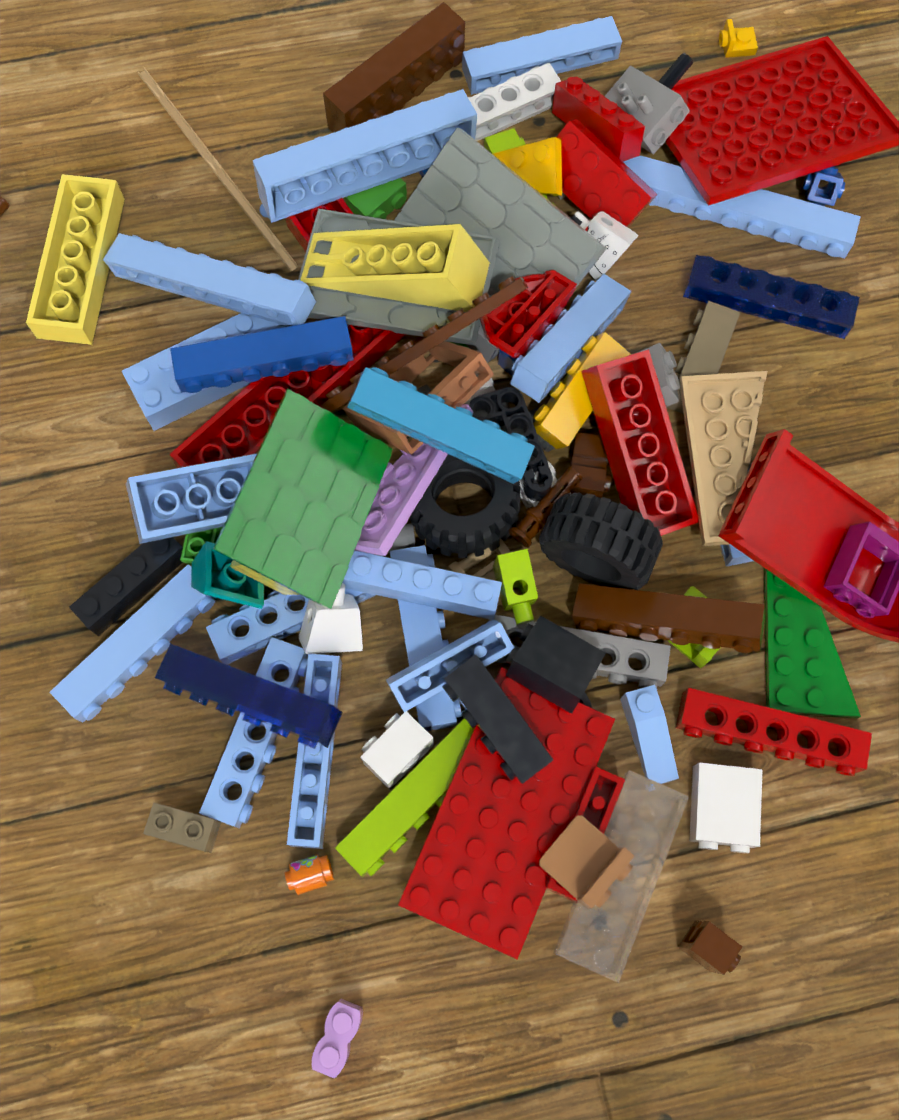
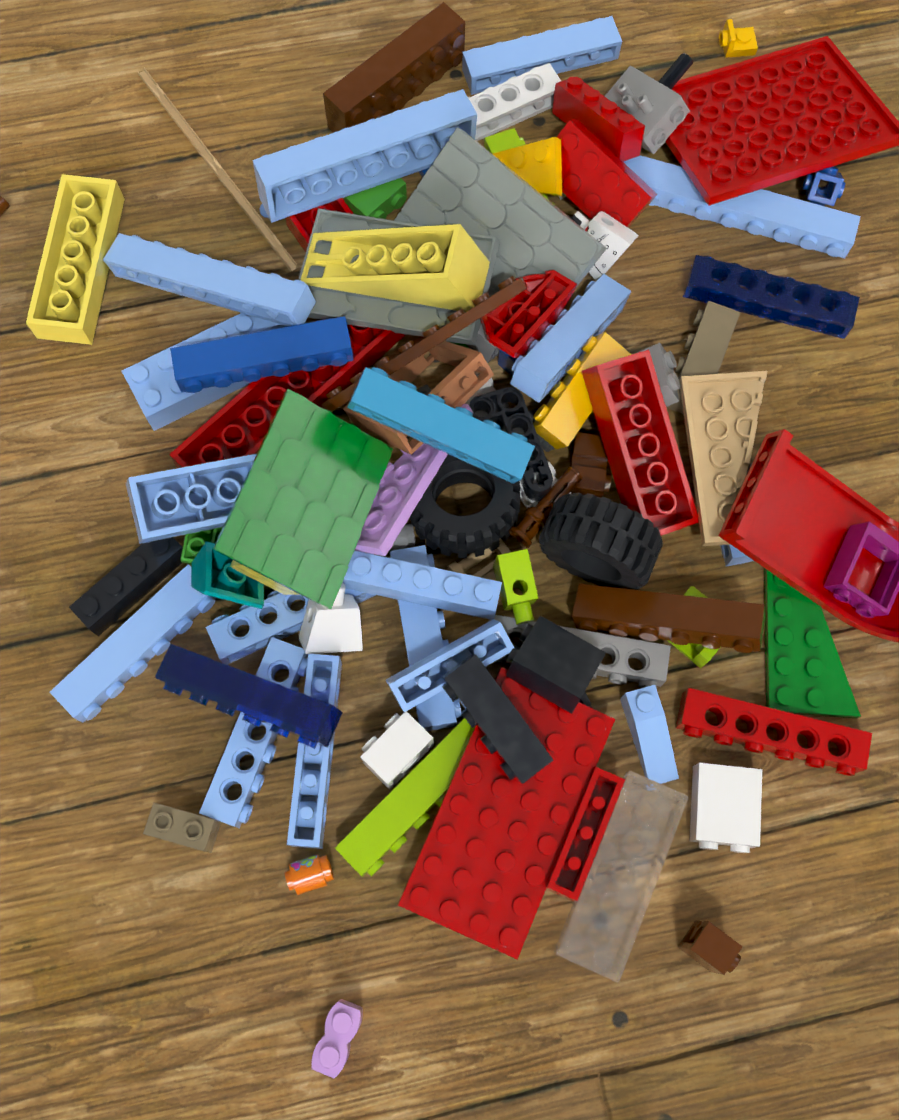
medium nougat bracket [539,816,635,909] -> none

